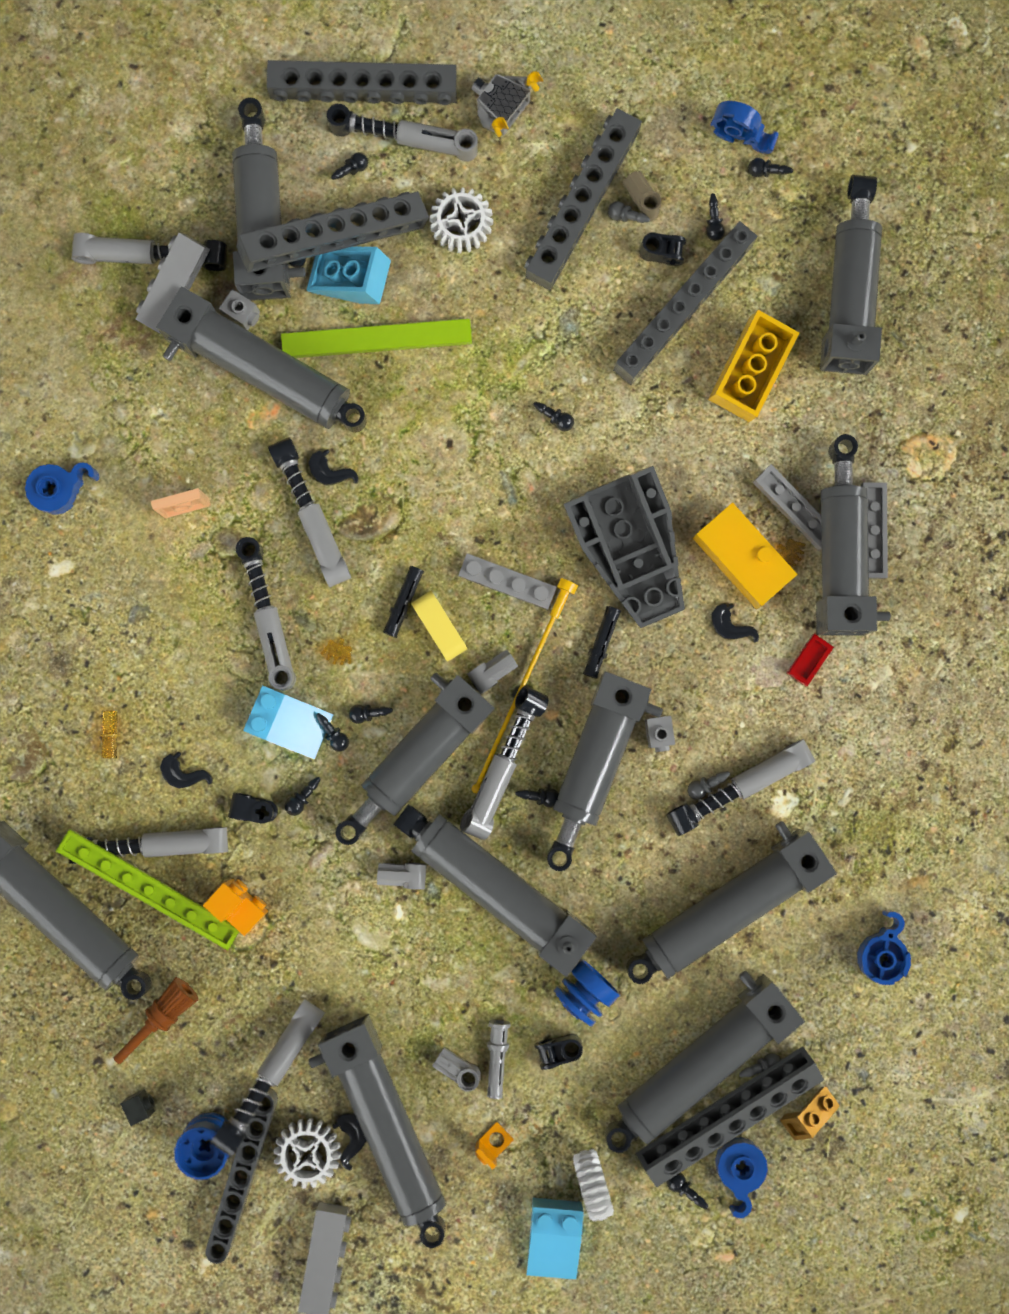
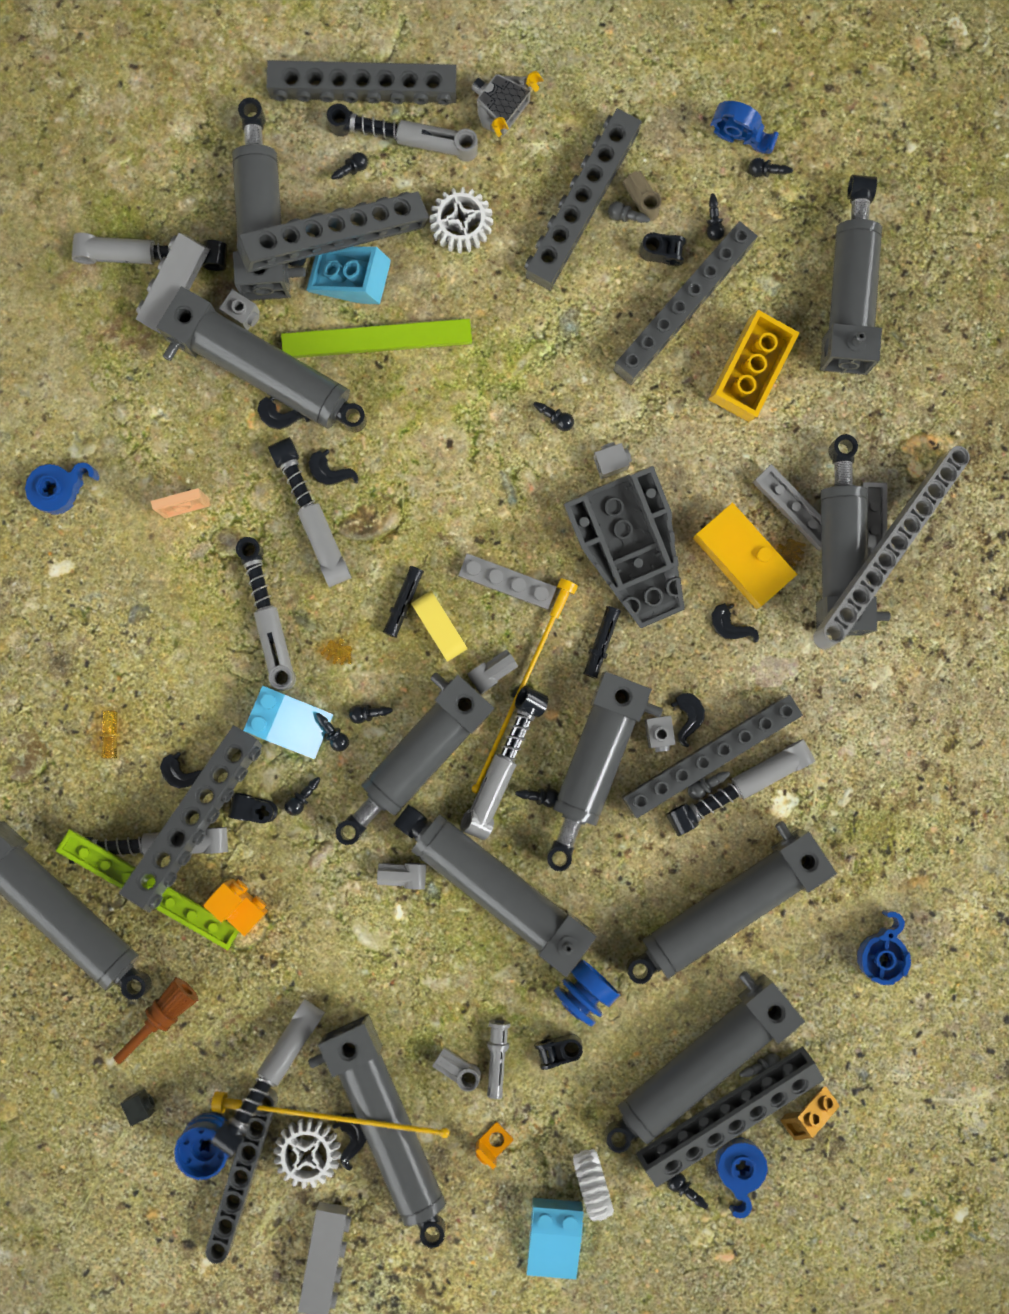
red tile [786,633,834,687] -> none
none -> dark grey brick [118,725,263,913]
none -> yellow piece [211,1091,450,1138]
none -> black piece [257,397,310,430]
none -> light grey brick [593,442,632,479]
none -> dark grey brick [622,695,803,819]
none -> black piece [671,693,705,747]
none -> light grey beam [813,446,970,650]

